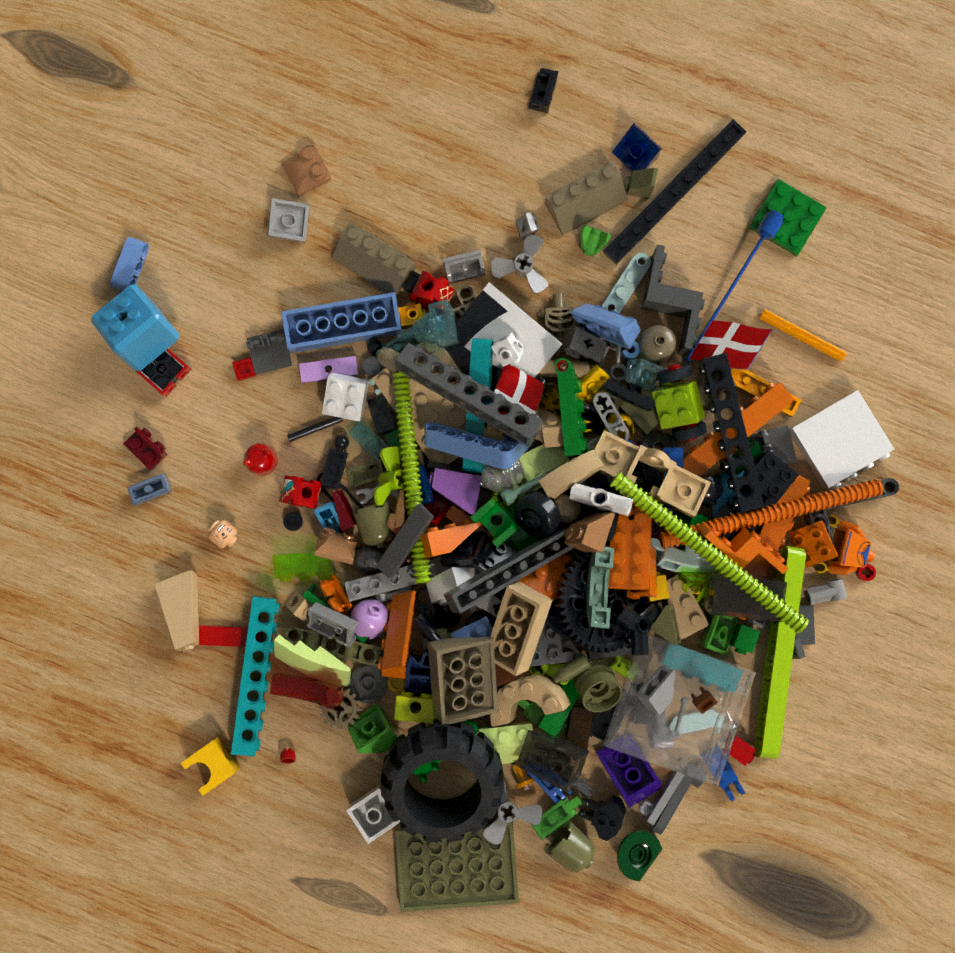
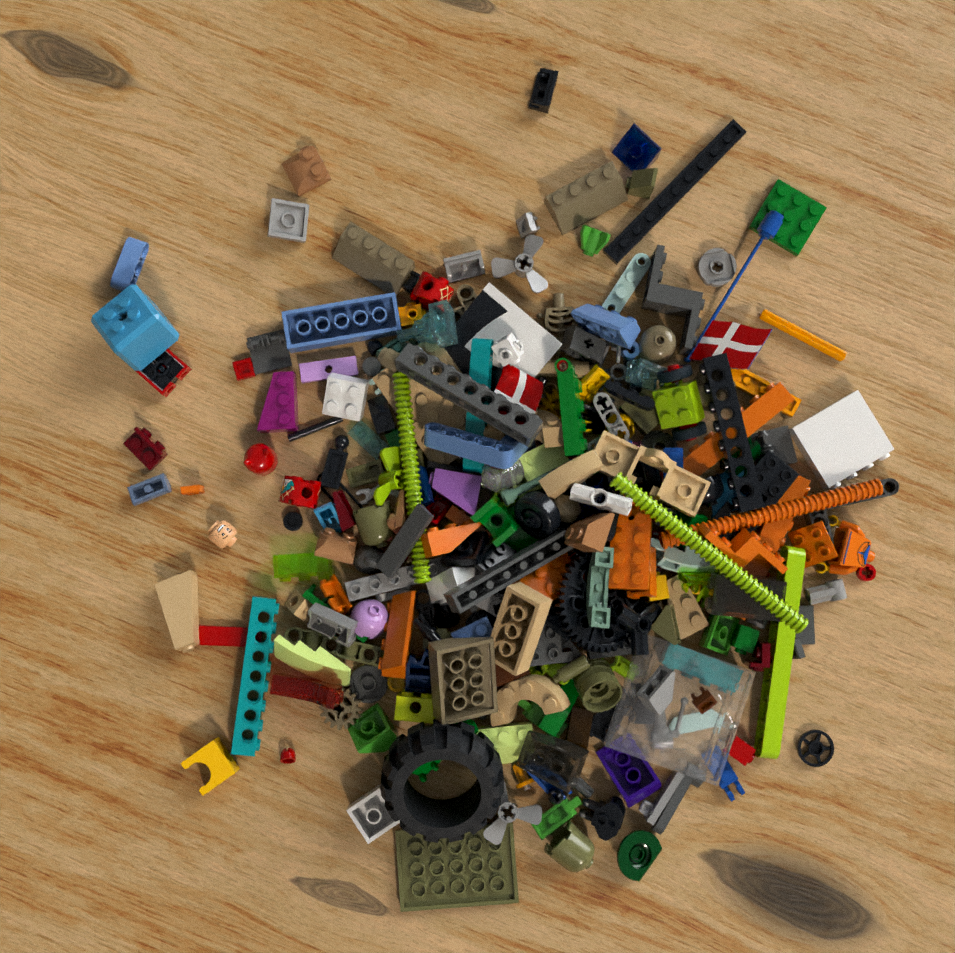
none -> orange tile [180,485,205,496]
none -> magenta wedge [257,371,299,433]
none -> black hinge [547,787,564,805]
none -> light grey plate [697,248,737,287]
none -> dark red bracket [743,641,771,671]
none -> black wheel [797,729,834,767]

